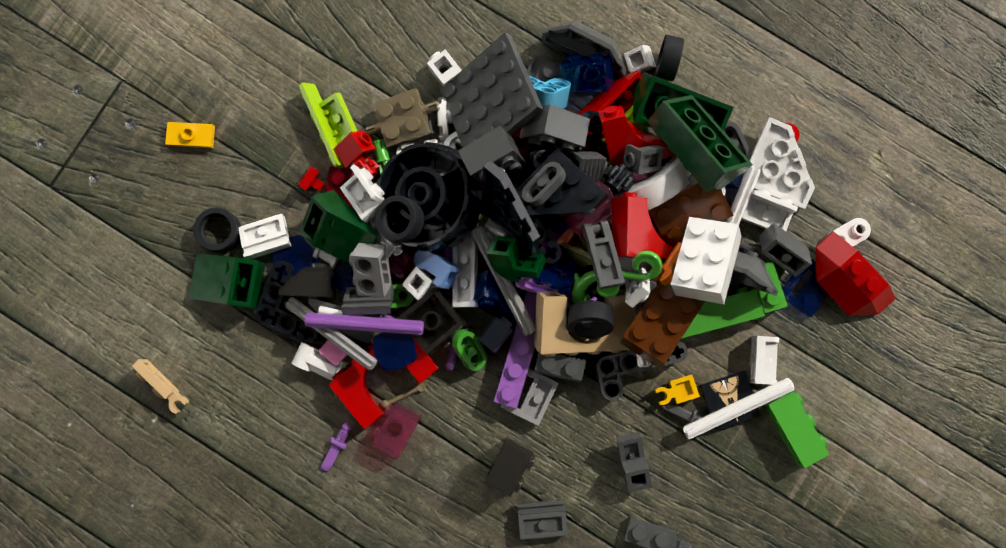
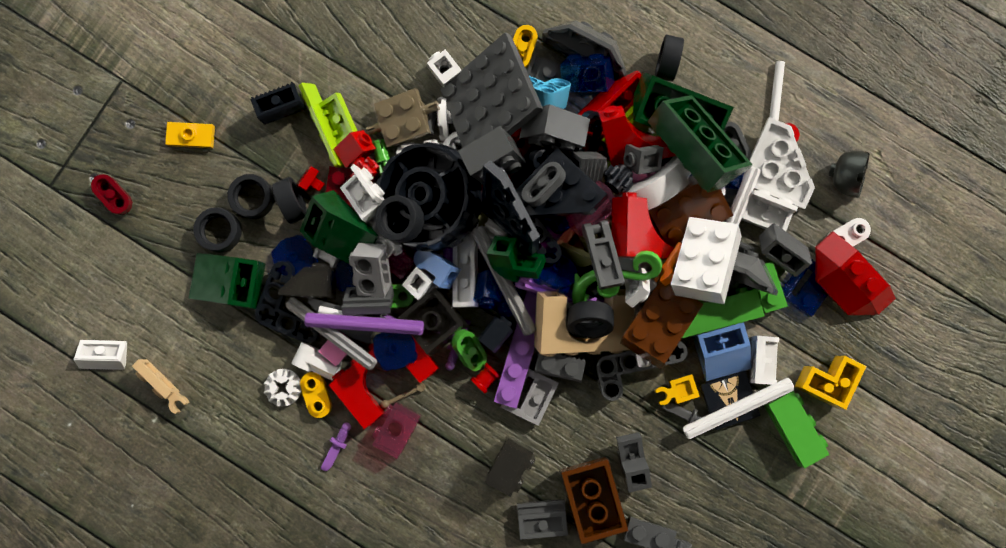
white plate [239,214,291,260] -> none
white slope [624,44,656,73] -> none
none -> white slope [74,340,127,370]
none -> dark red plate [91,174,133,215]
none -> black tyre [227,174,275,219]
none -> black brick [250,82,307,125]
none -> white gear [264,369,302,406]
none -> black tyre [272,177,307,224]
none -> yellow plate [300,372,332,418]
none -> red bush [470,363,501,394]
none -> yellow plate [513,25,538,68]
none -> reddish brown brick [560,457,628,544]
none -> medium blue slope [692,322,752,381]
none -> white bar [769,61,785,121]
none -> yellow brick [794,356,867,410]
none -> pearl dark grey cylinder [829,151,870,198]

